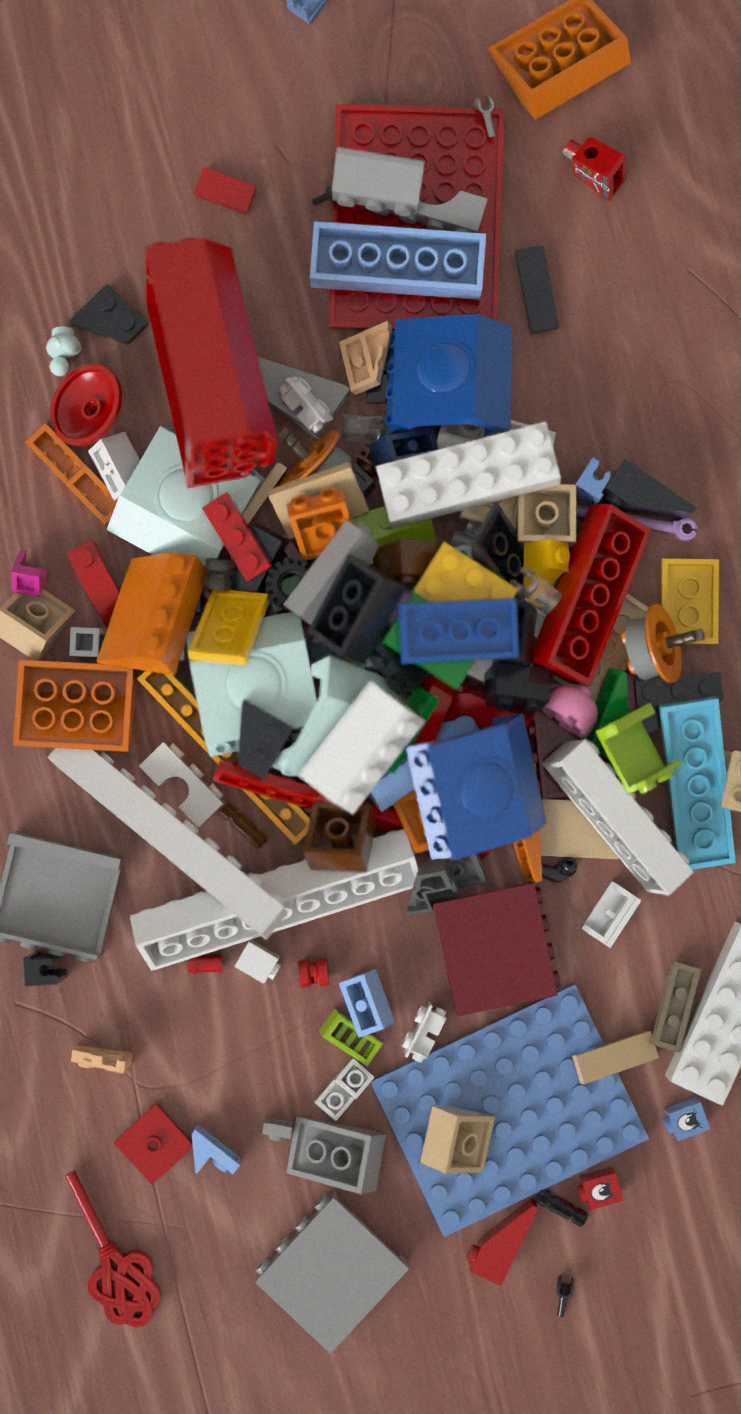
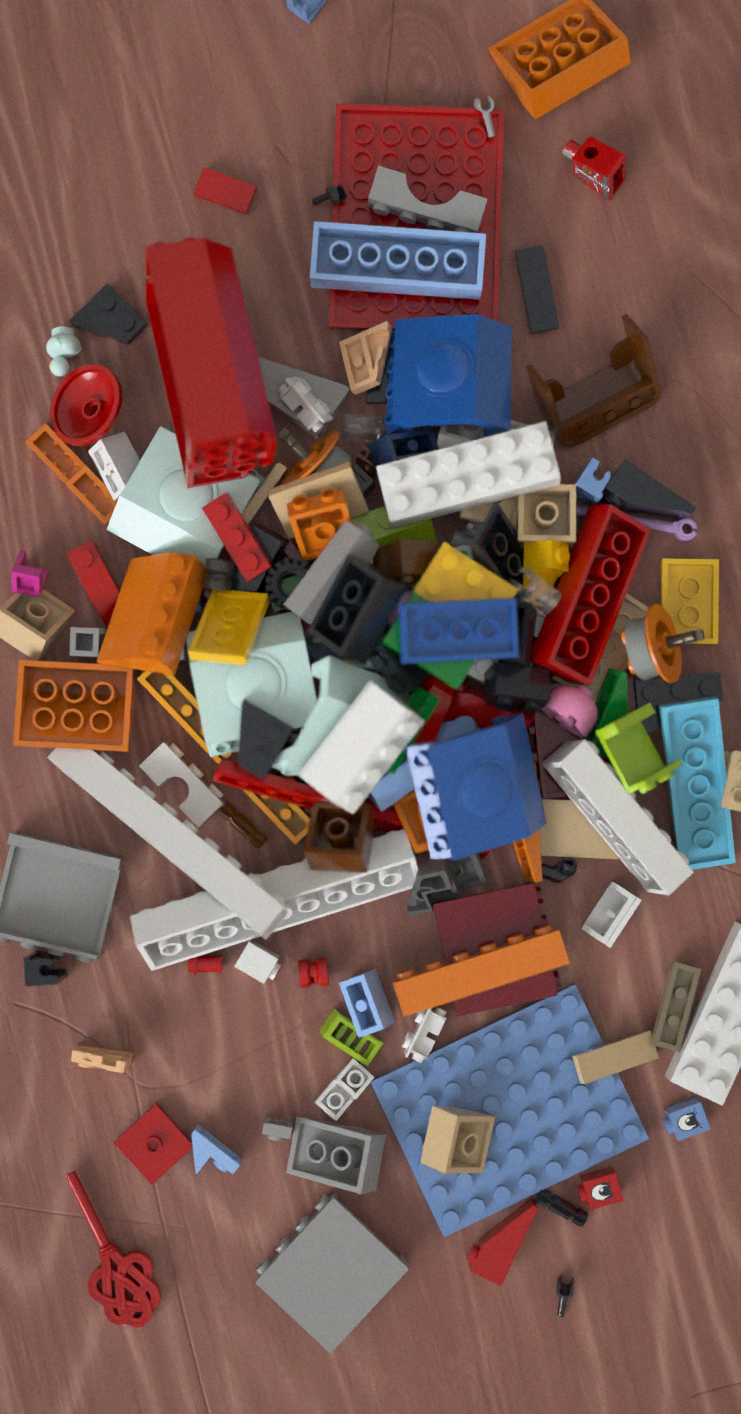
light grey slope [332,147,424,216] -> none
none -> orange brick [393,925,570,1017]
none -> reddish brown windscreen [526,314,661,448]

